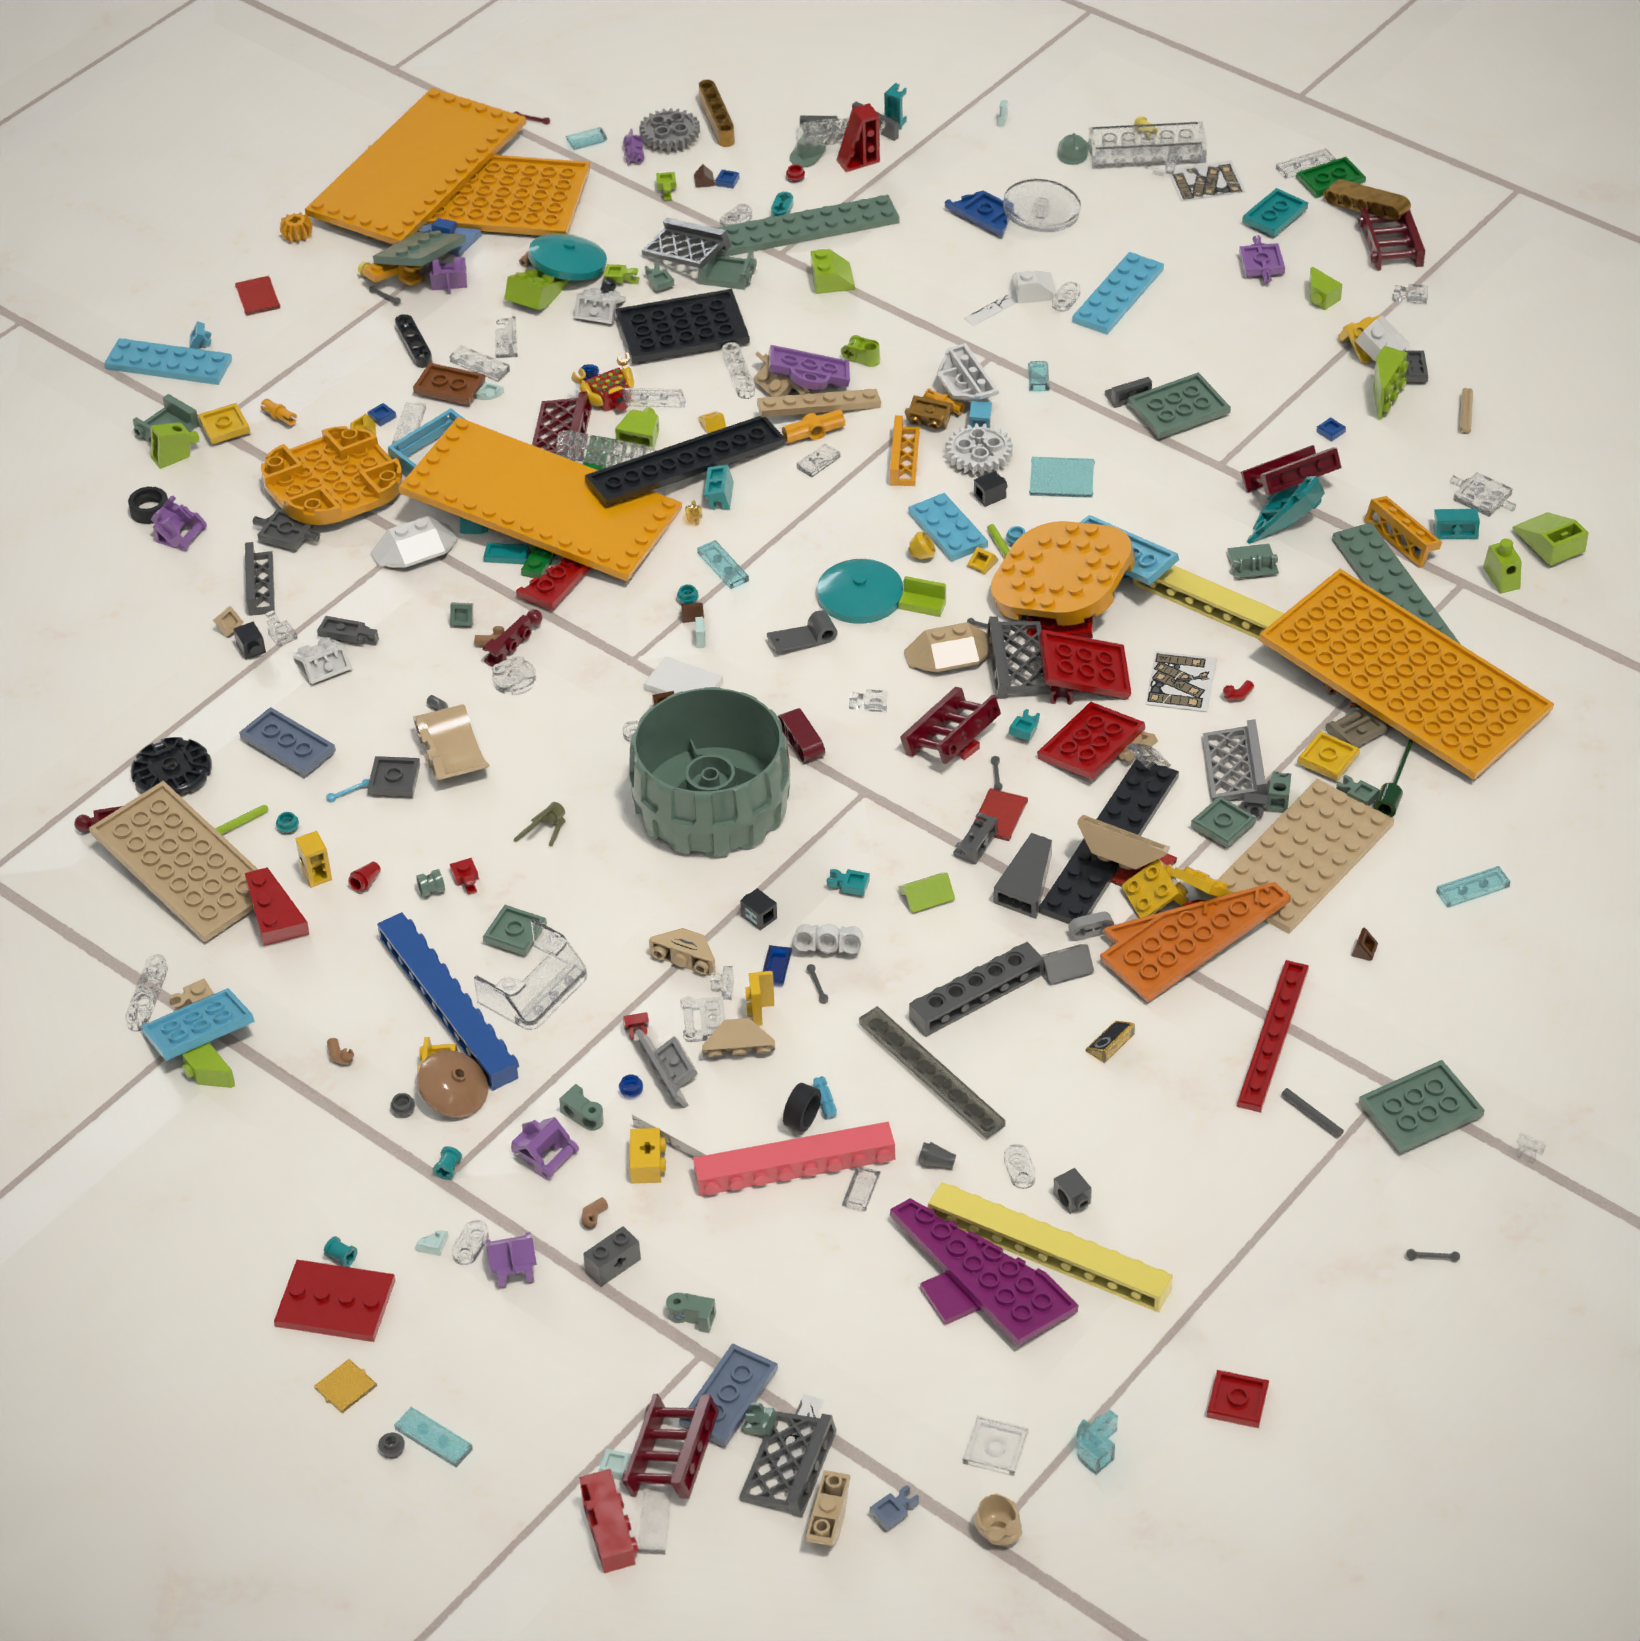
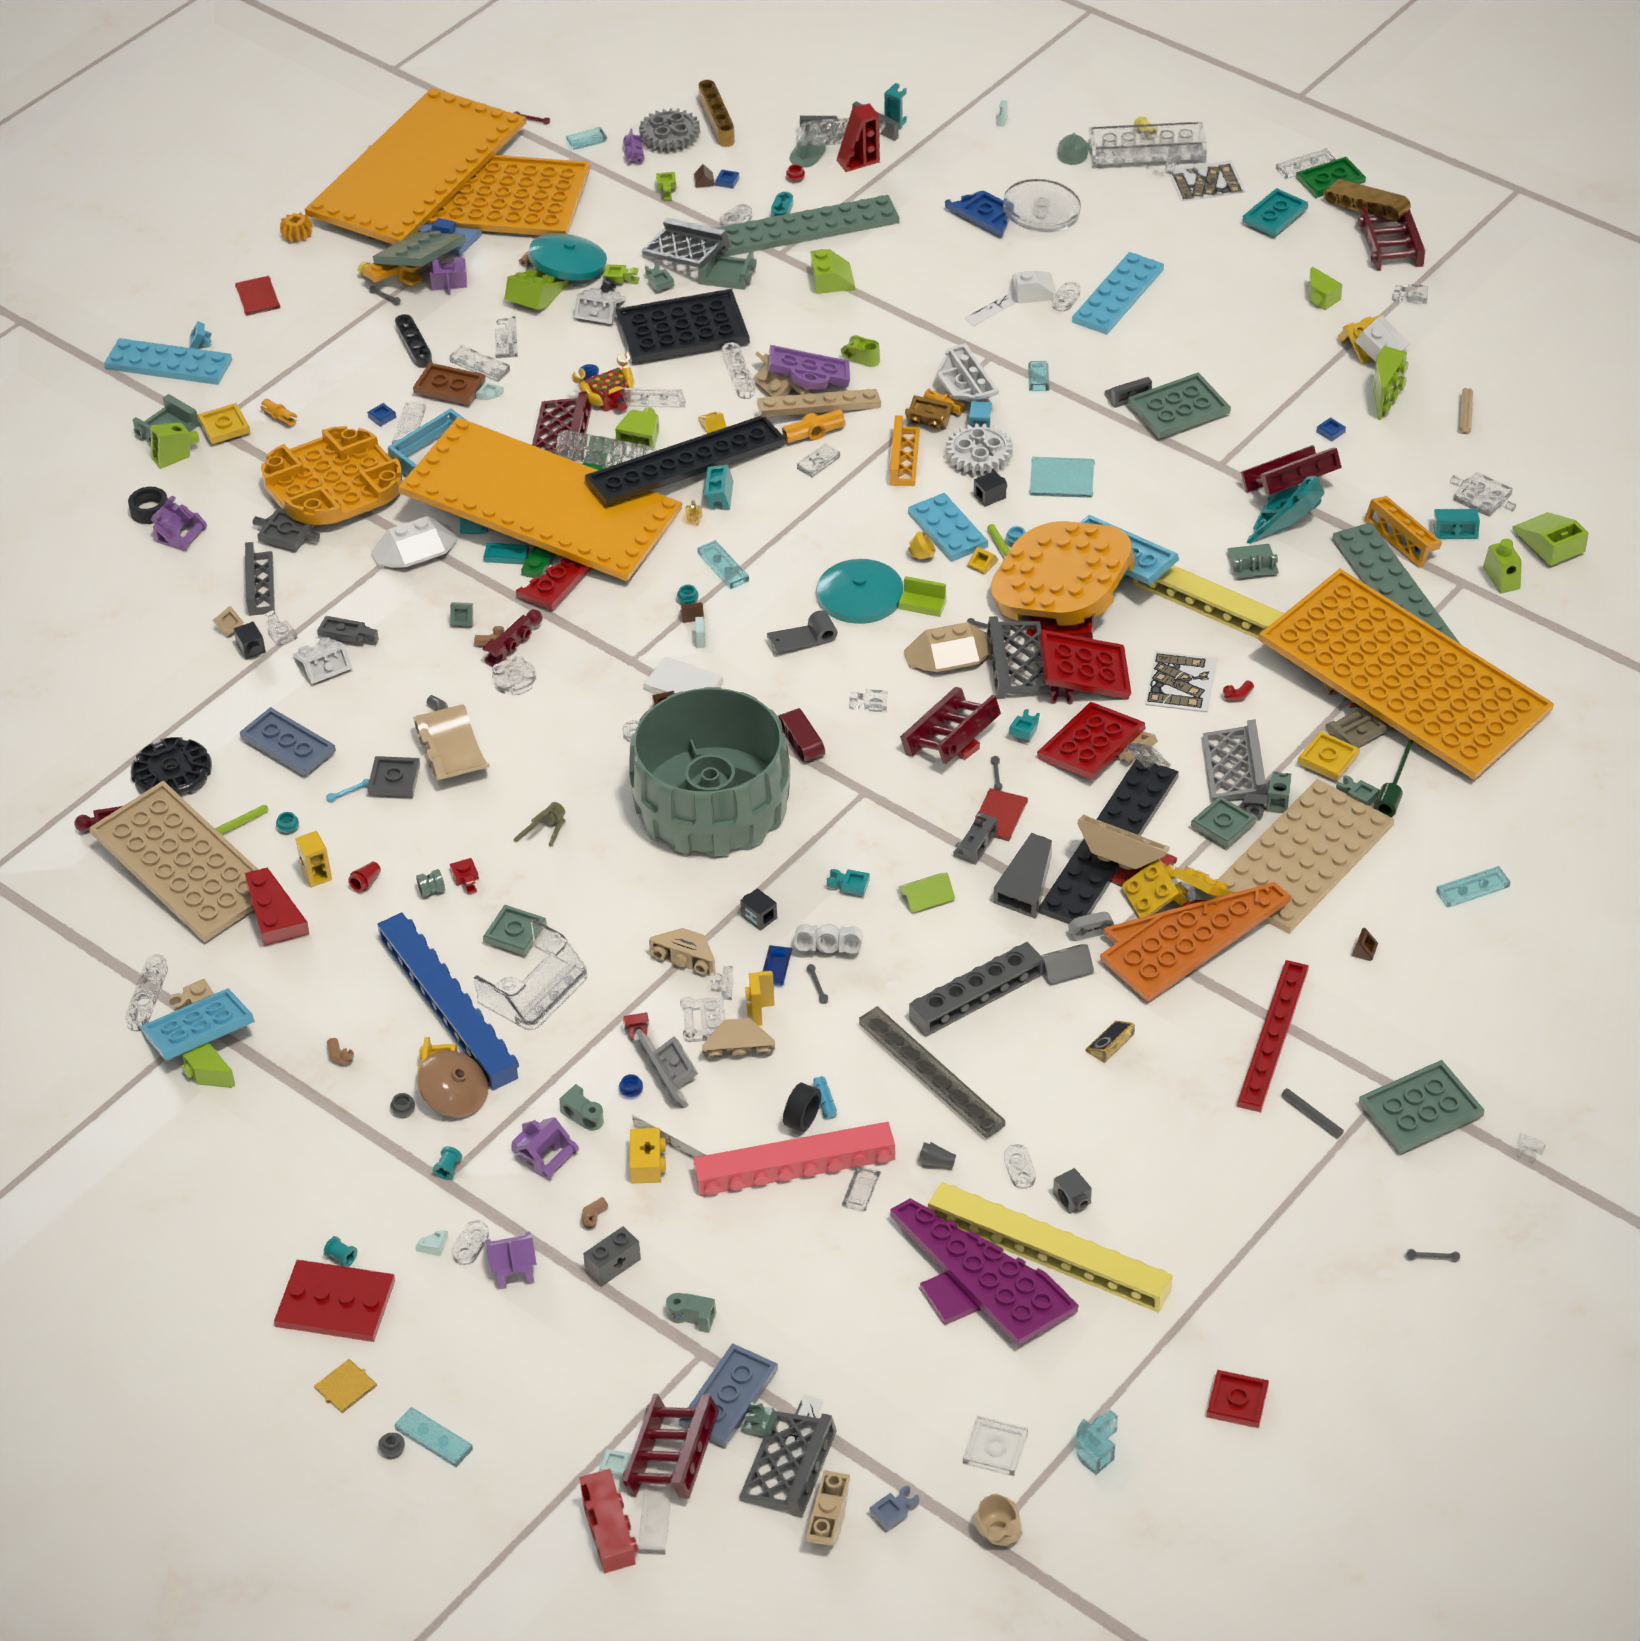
yellow slope [350,414,377,435] -> none
medium lavender plate [1239,235,1285,283] -> none
dark grey plate [1404,350,1428,382] -> none

